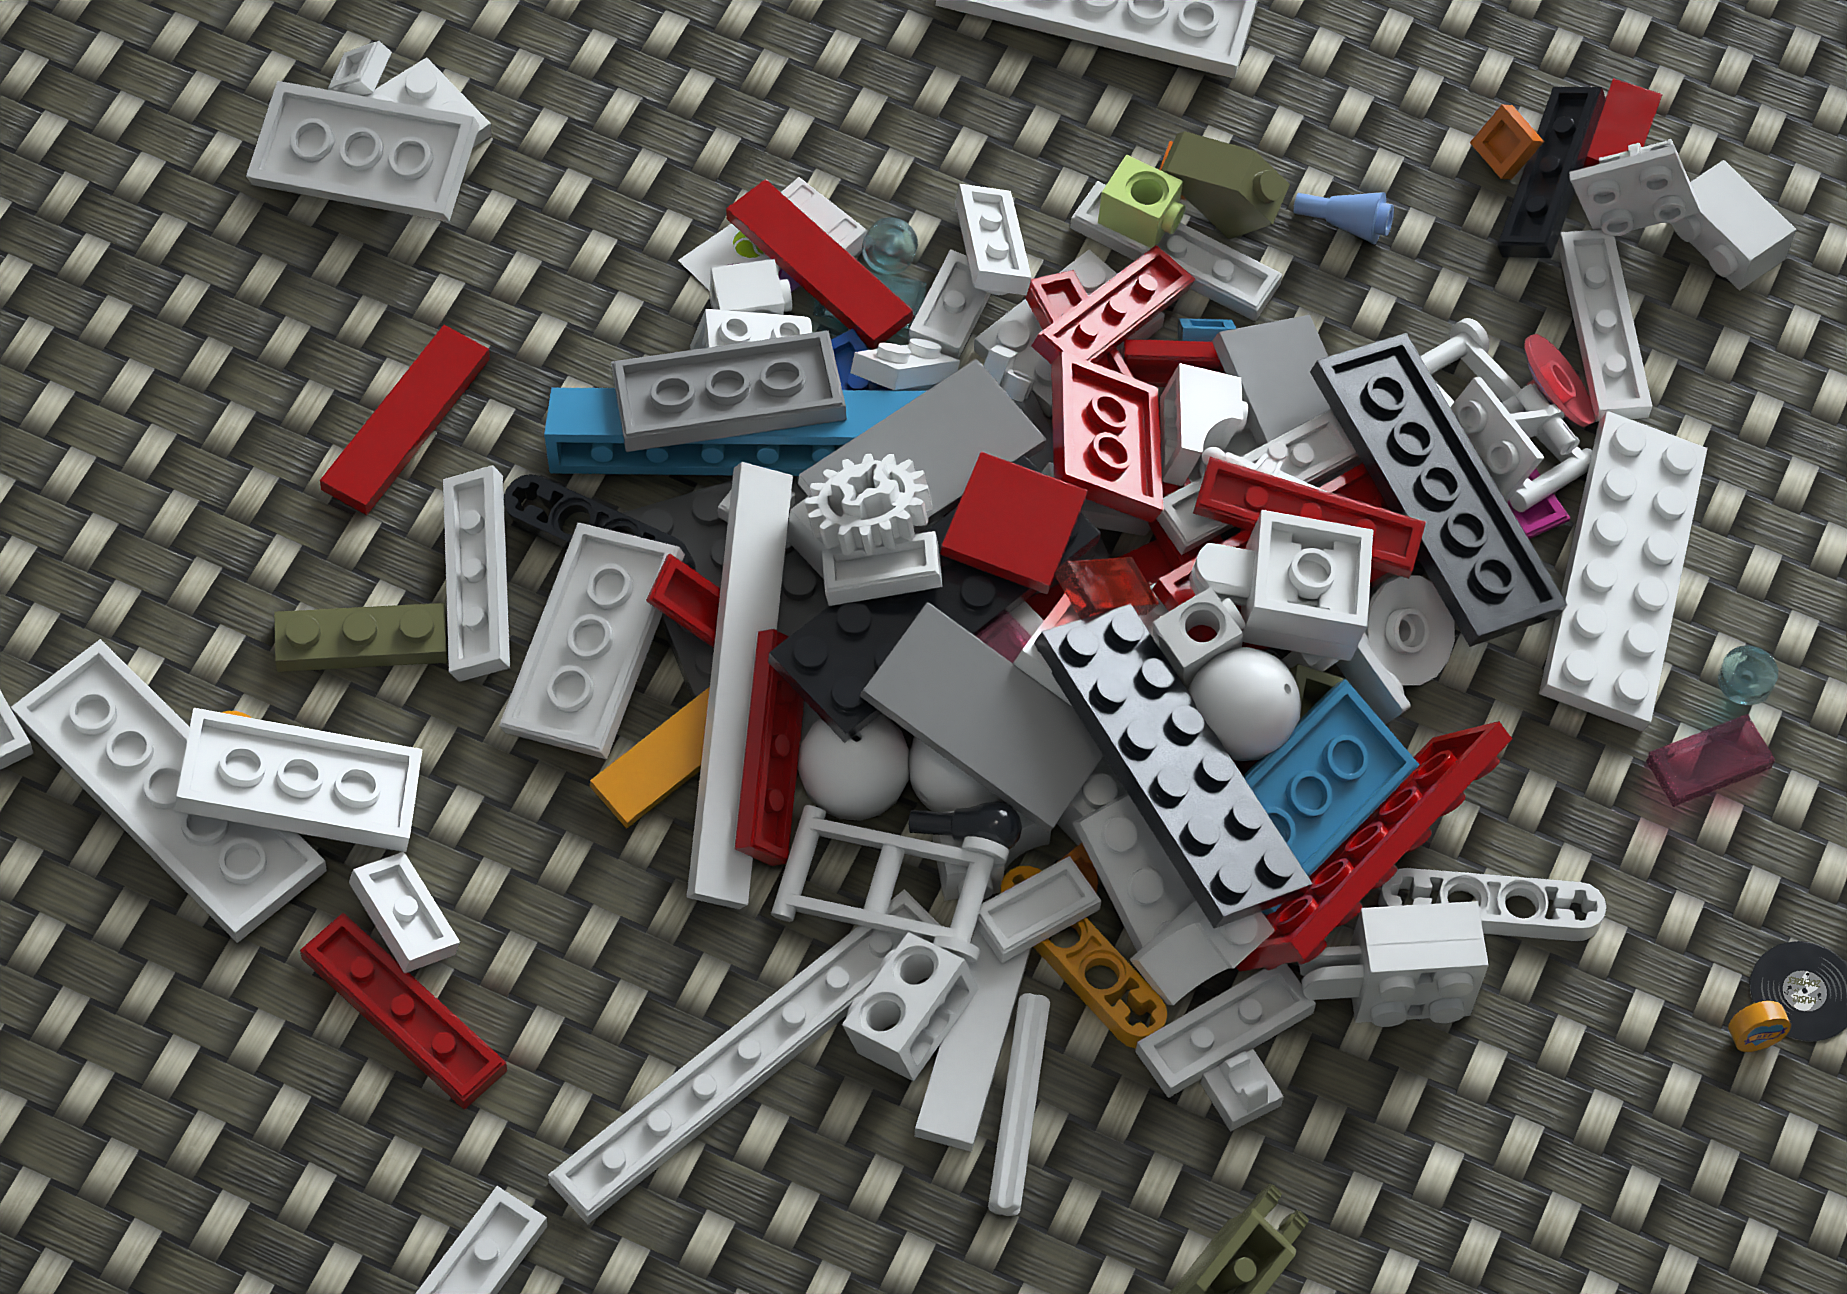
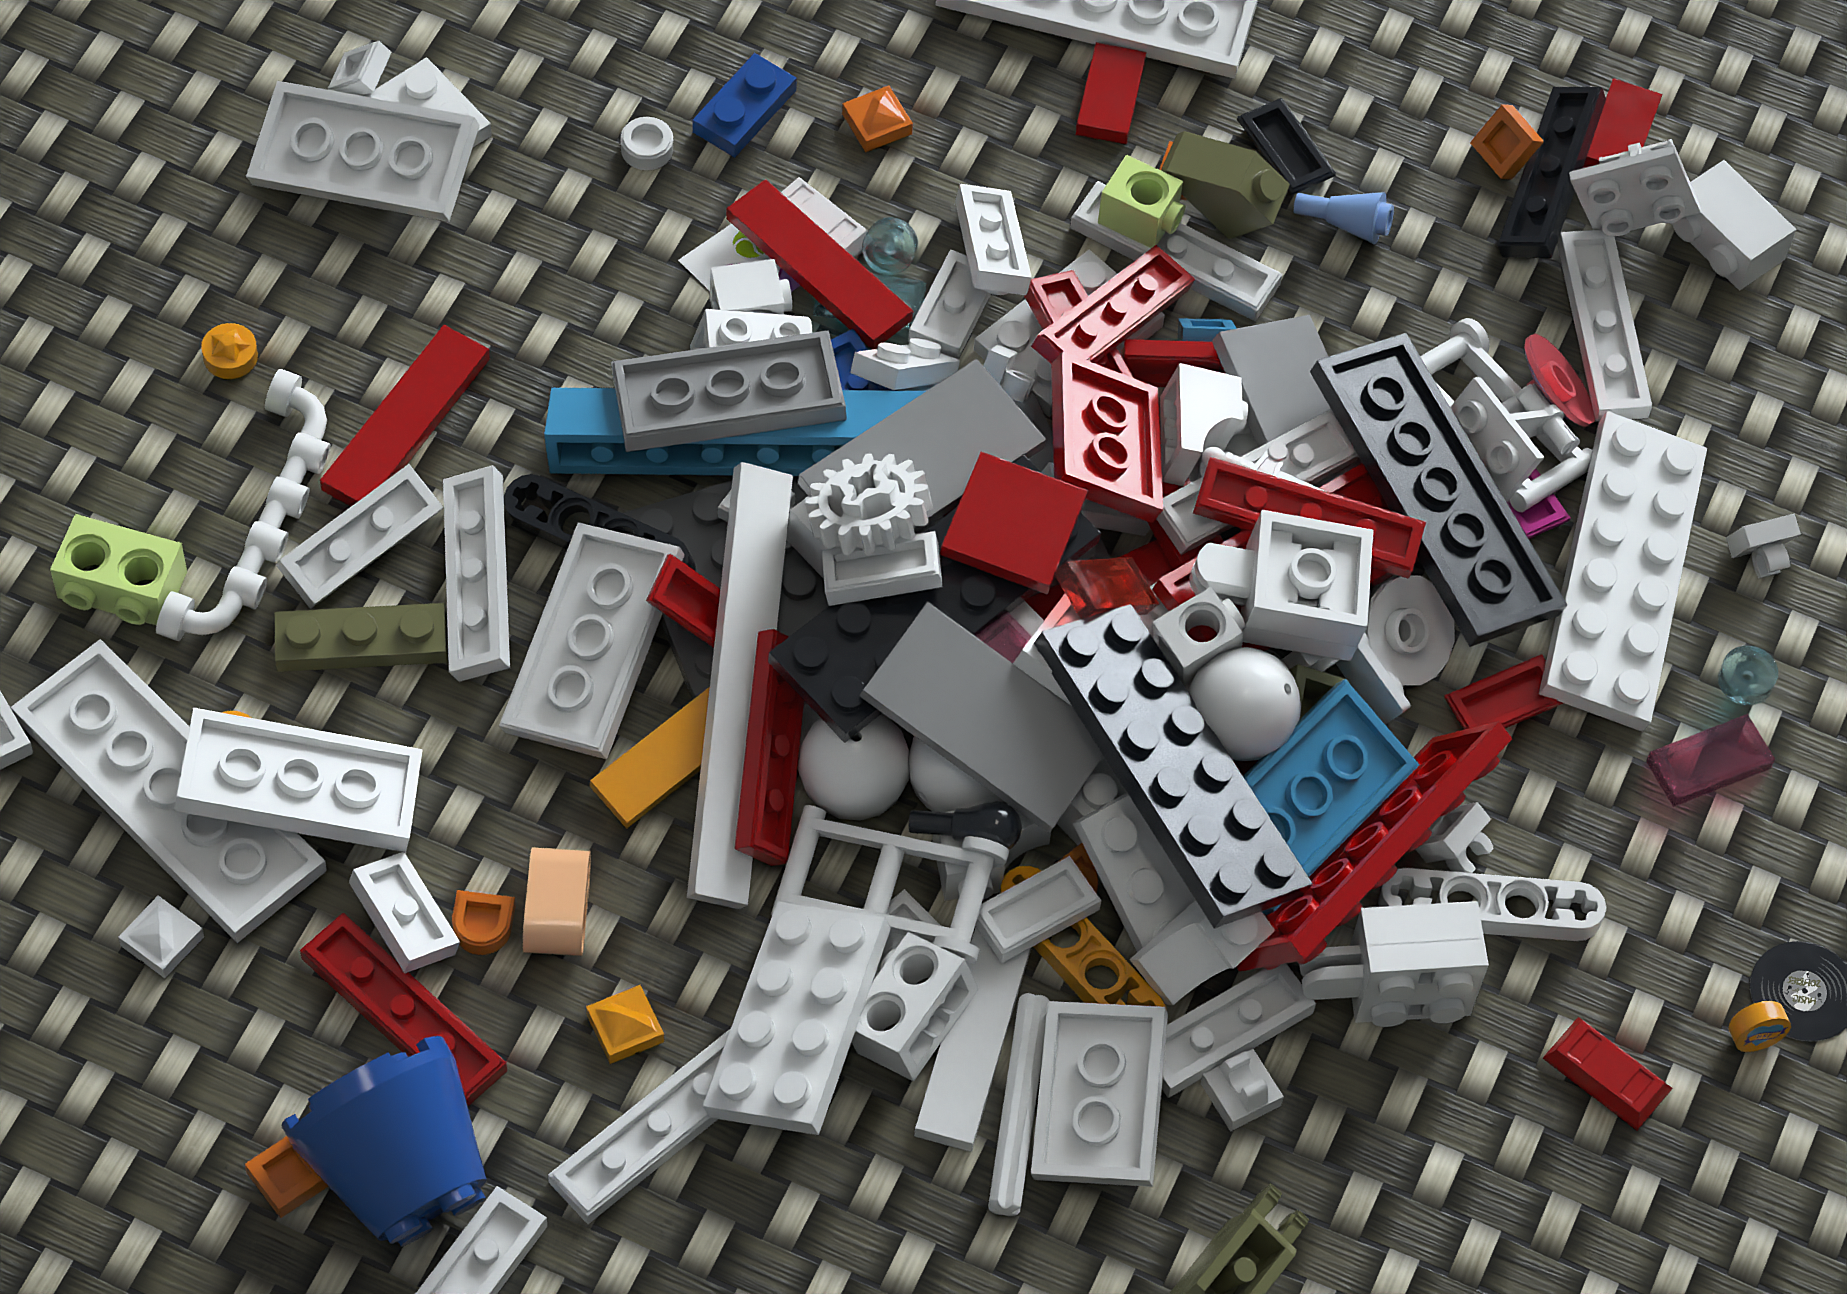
none -> yellowish green brick [50,514,187,625]
none -> white tile [118,896,204,978]
none -> white bar [156,369,331,641]
none -> light orange tile [201,323,258,379]
none -> orange plate [245,1136,328,1218]
none -> white plate [276,464,443,609]
none -> blue cone [281,1036,487,1247]
none -> orange tile [452,890,516,955]
none -> light nougat beam [523,847,591,956]
none -> light orange tile [586,985,664,1064]
none -> white tile [621,117,673,170]
none -> blue plate [693,53,797,158]
none -> white plate [703,901,891,1135]
none -> orange tile [842,85,913,152]
none -> white plate [1031,1001,1168,1187]
none -> red tile [1076,42,1147,144]
none -> black tile [1237,98,1336,196]
none -> white tile [1415,802,1493,873]
none -> red tile [1444,654,1564,730]
none -> red tile [1543,1017,1673,1131]
none -> white tile [1726,513,1801,579]

